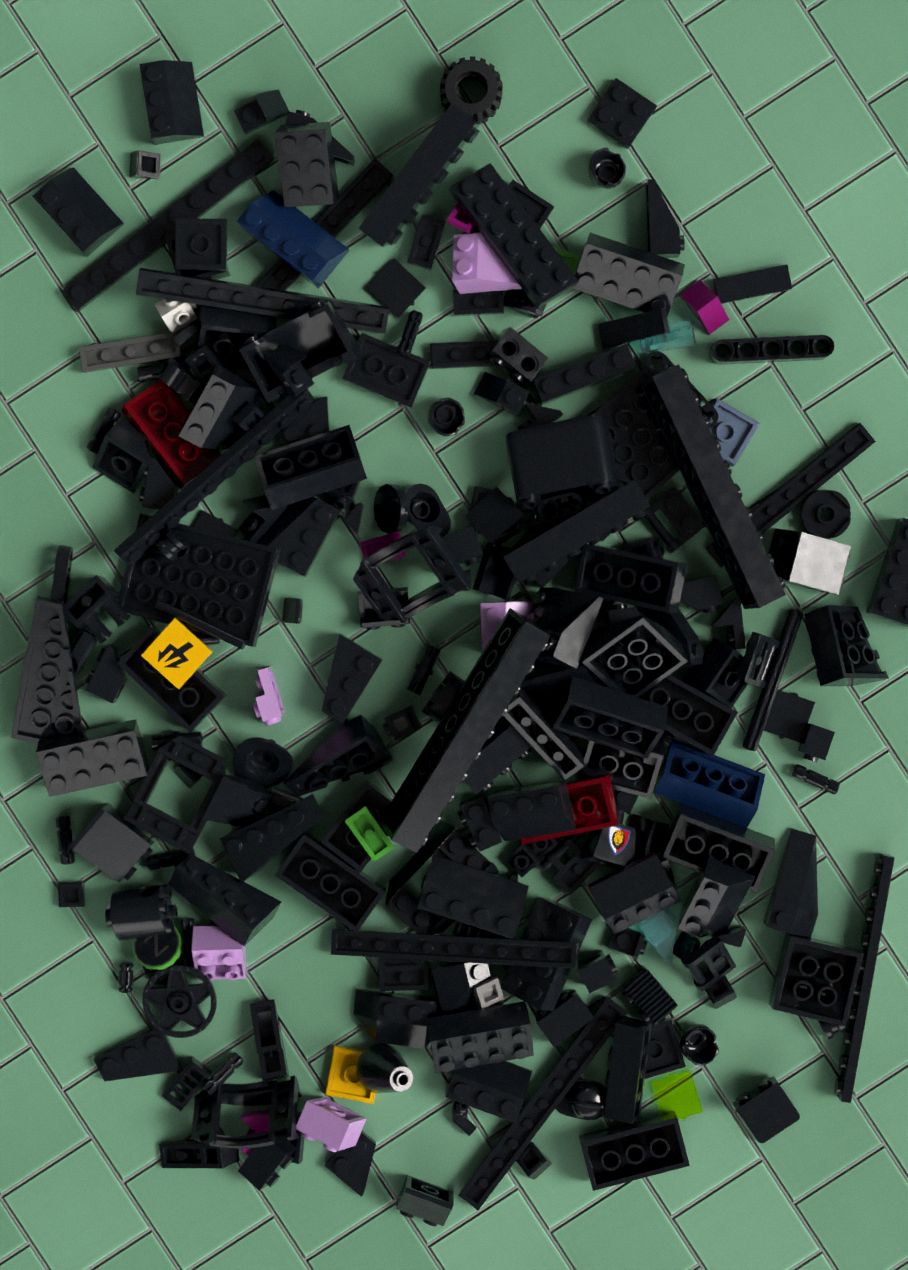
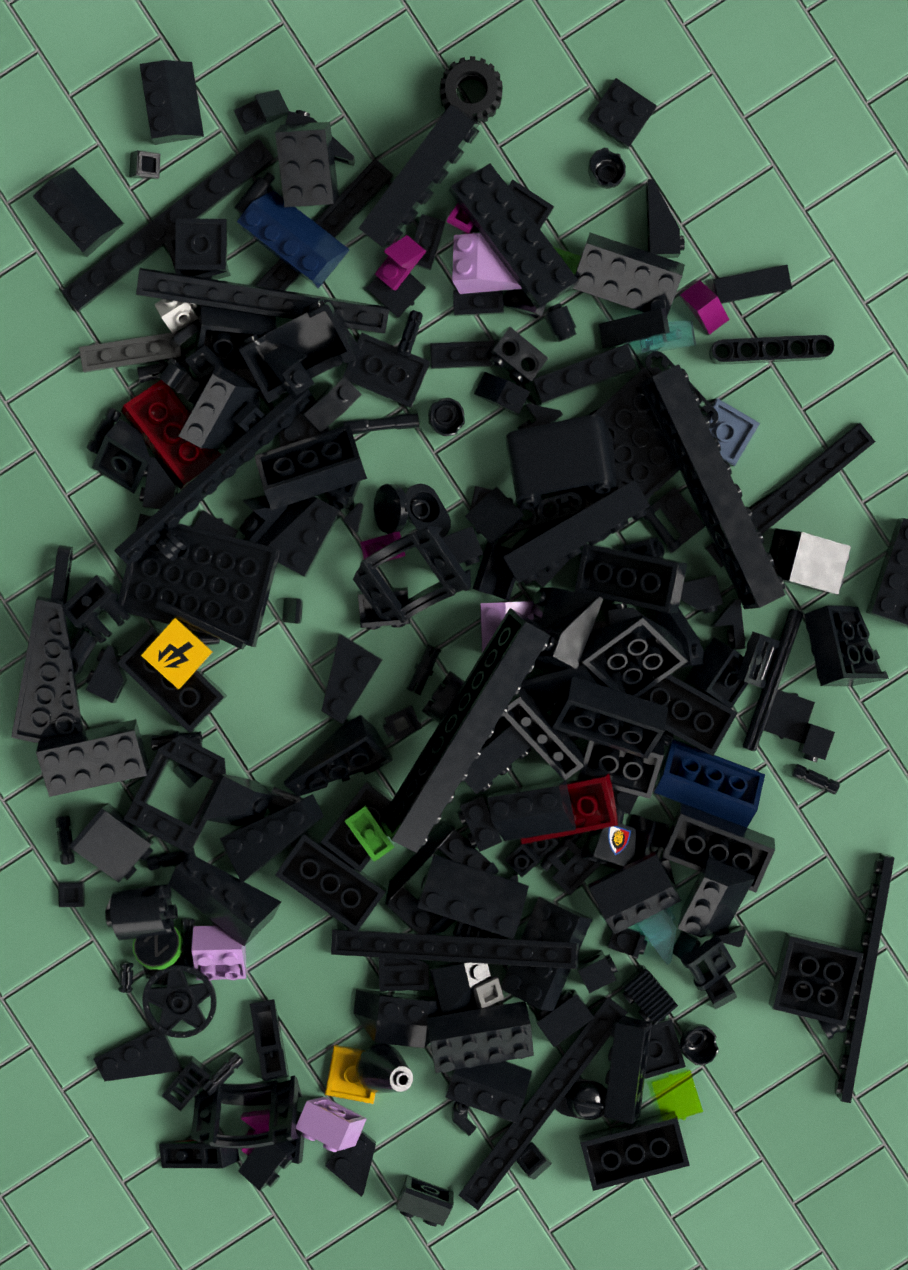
black hat [233,737,293,788] -> none
lavender plate [253,666,286,726] -> none
black bracket [733,1076,800,1143] -> none
black wedge [763,828,818,938] -> none
black plate [800,490,851,539] -> none
none -> black cylinder [234,172,275,215]
none -> black slope [302,376,362,433]
none -> black piece [344,413,419,435]
none -> magenta slope [375,235,426,291]
none -> black brick [544,303,577,342]

